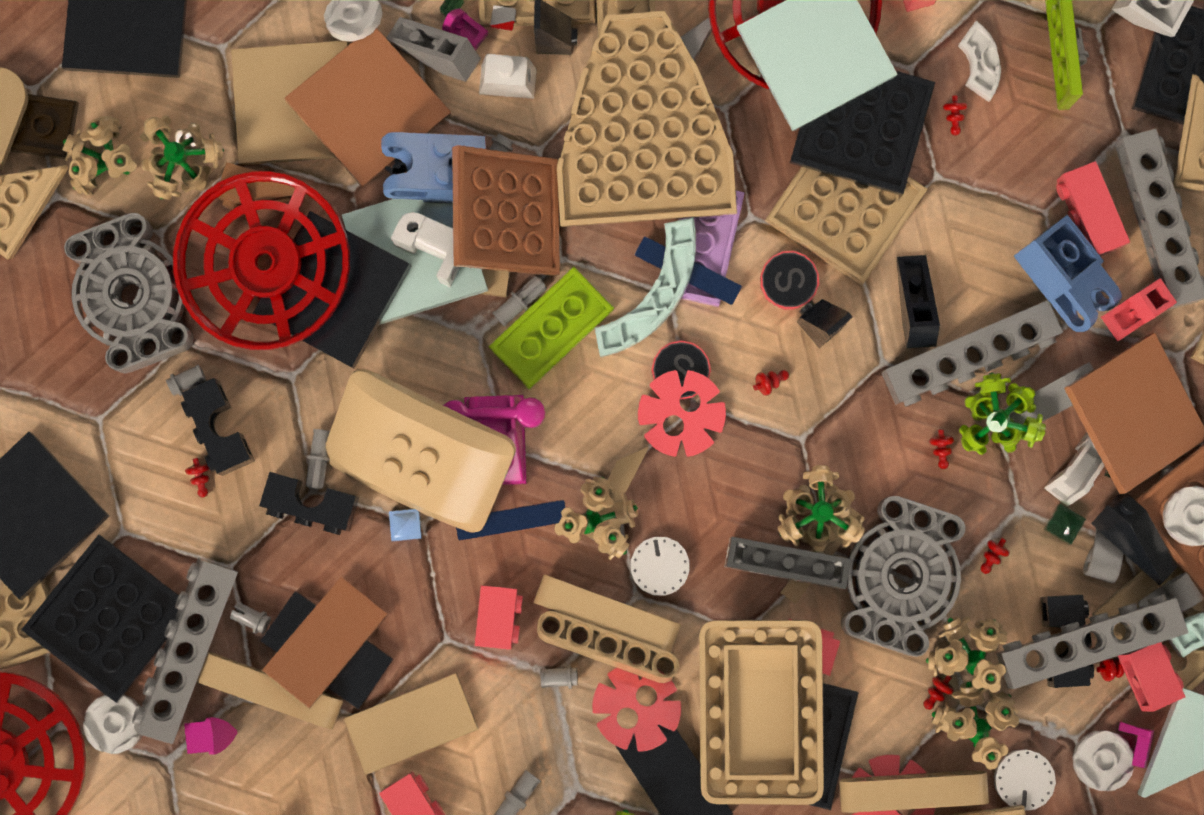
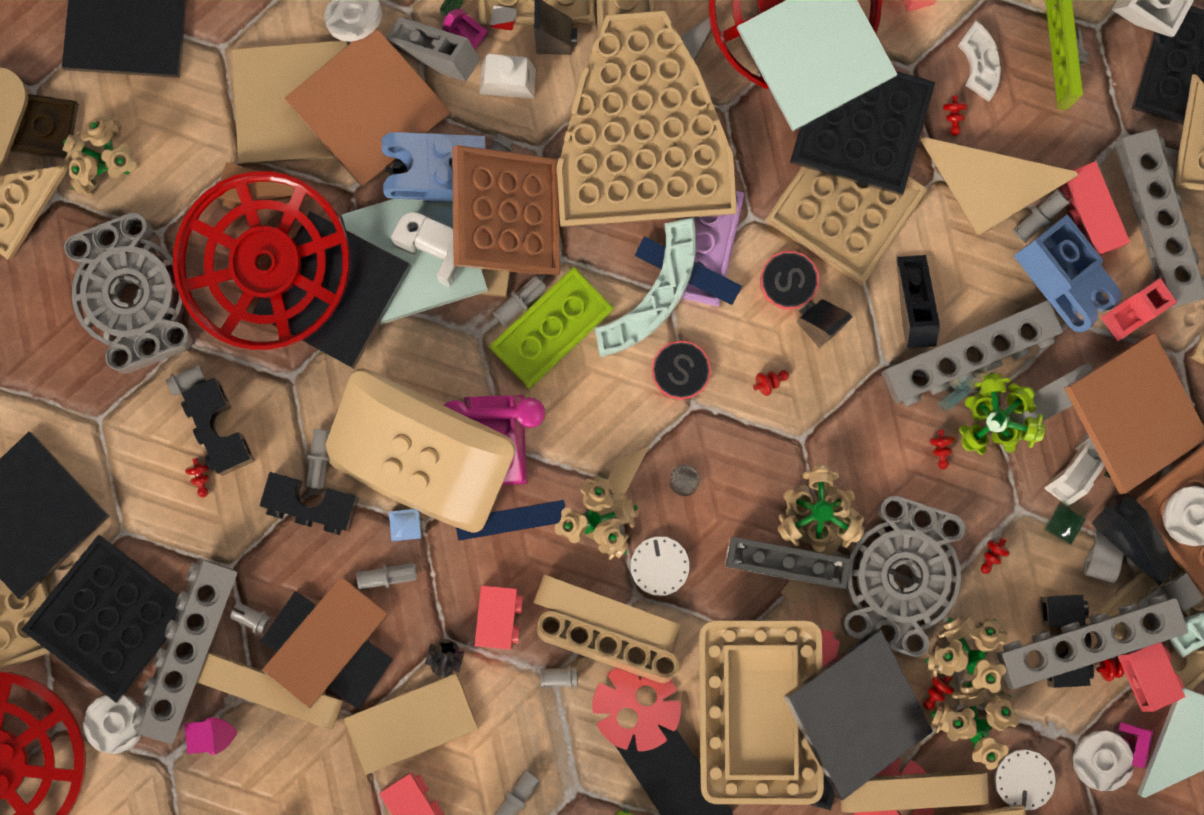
tan plant [140,116,224,200] -> none
coral piece [638,370,726,457] -> none
none -> light grey axle [356,563,417,590]
none -> black gear [425,639,464,677]
none -> clear smoke tile [669,465,700,496]
none -> black tile [783,629,933,800]
none -> tan tile [920,137,1078,236]
none -> clear light blue tile [937,382,971,411]
none -> light grey pin [1013,189,1070,243]

